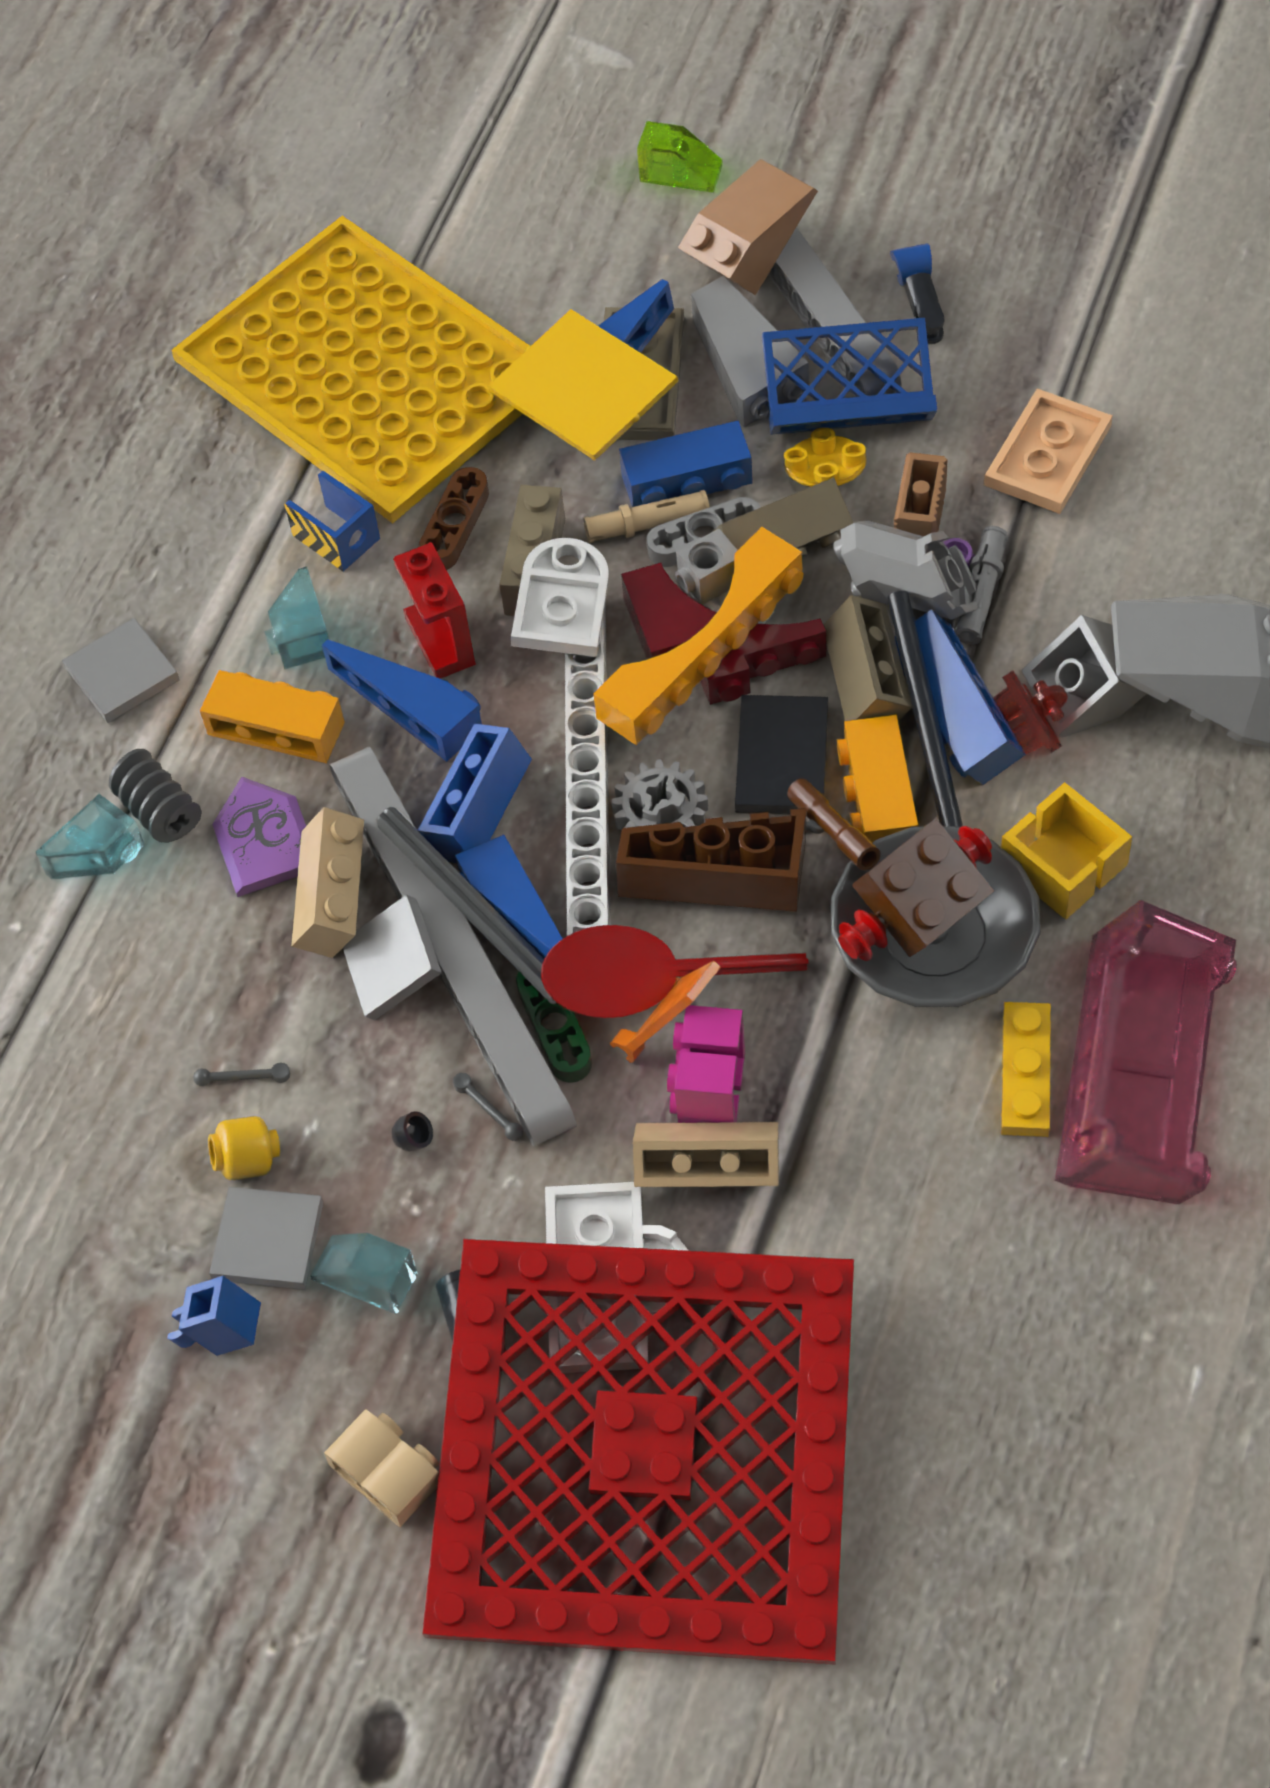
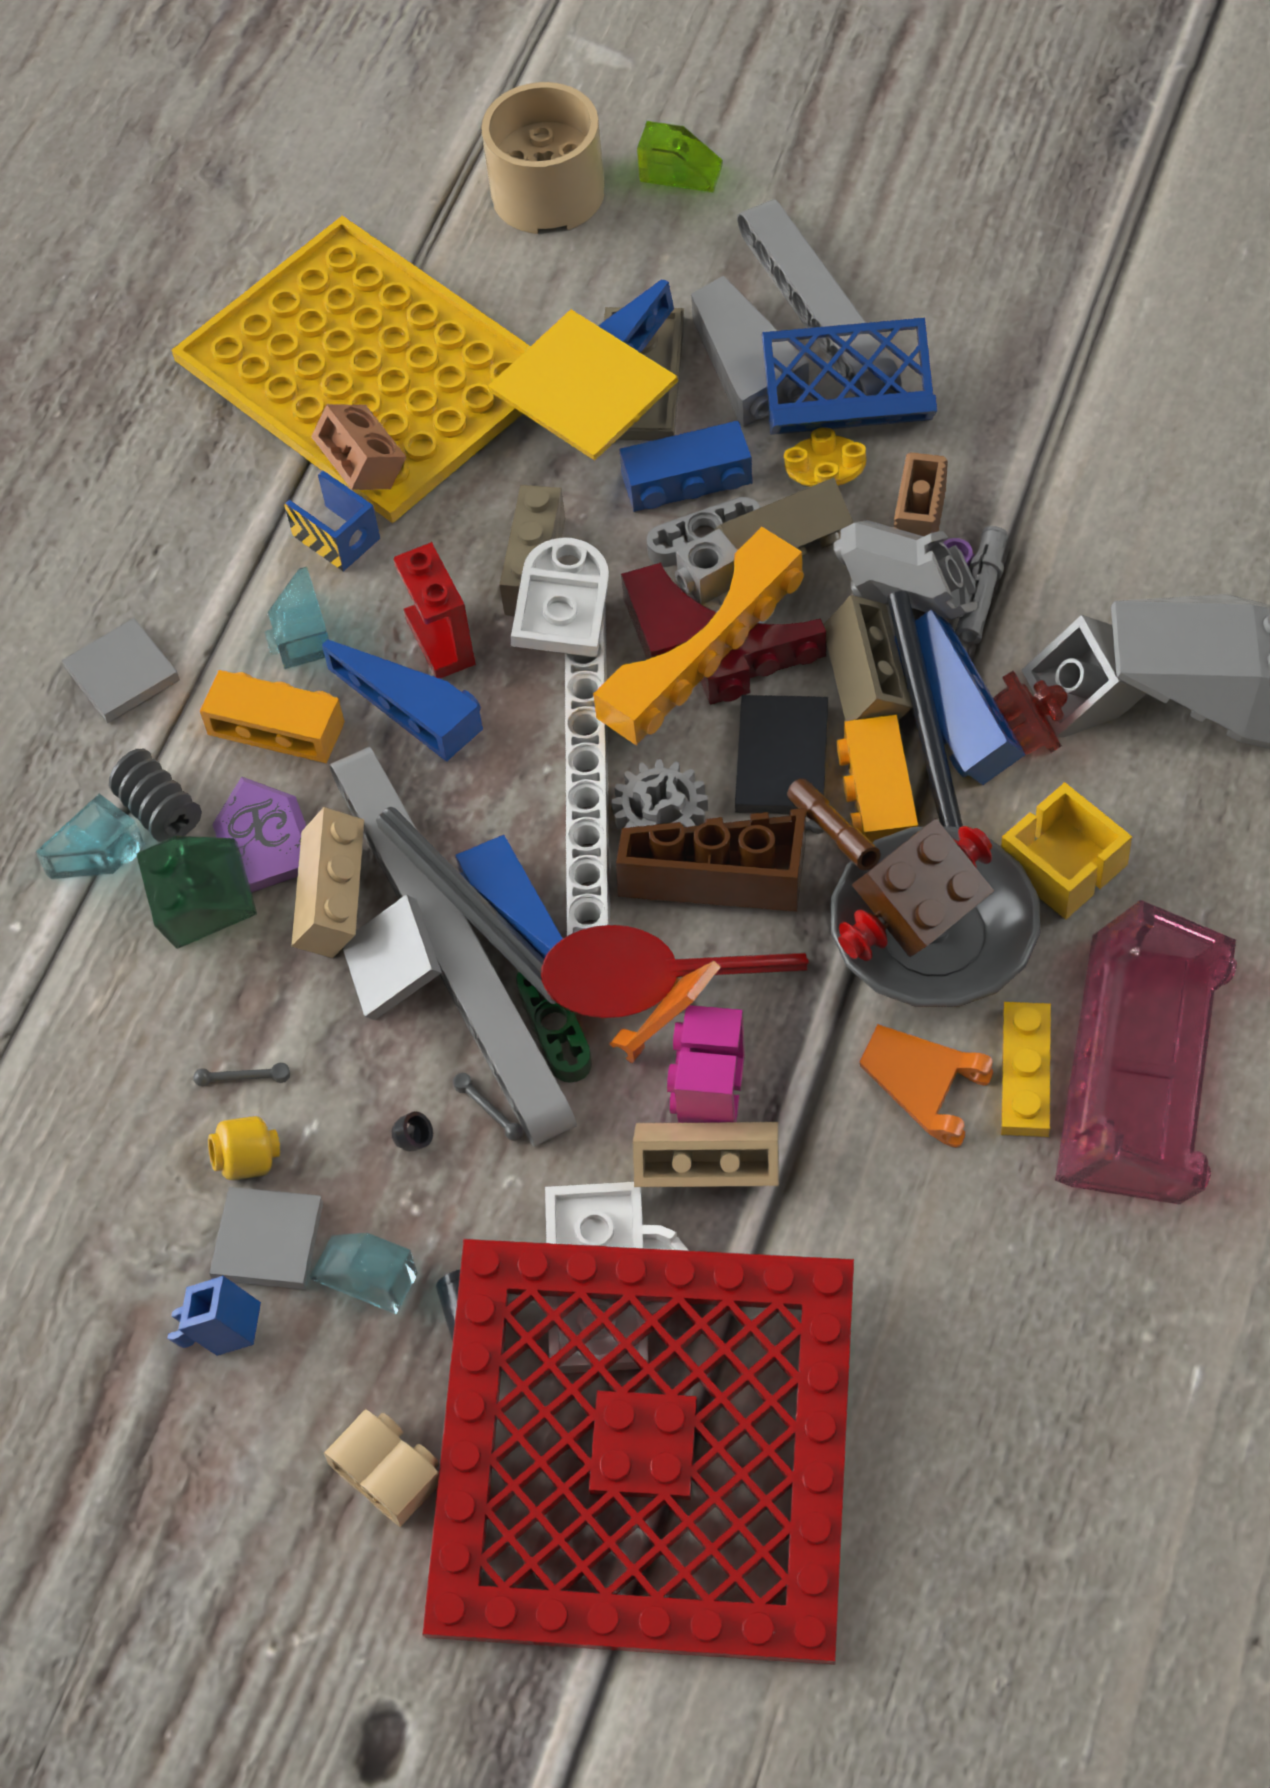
blue brick [417,723,532,863] -> none
reddish brown beam [419,467,489,570] -> none
tan pin [583,490,710,544] -> none
medium nougat slope [678,159,818,295] -> none
piece [890,243,945,344] -> none
light nougat plate [984,388,1113,514] -> none
none -> clear green slope [136,836,257,949]
none -> nougat brick [311,404,406,490]
none -> tan brick [481,82,605,234]
none -> orange flag [860,1024,994,1148]

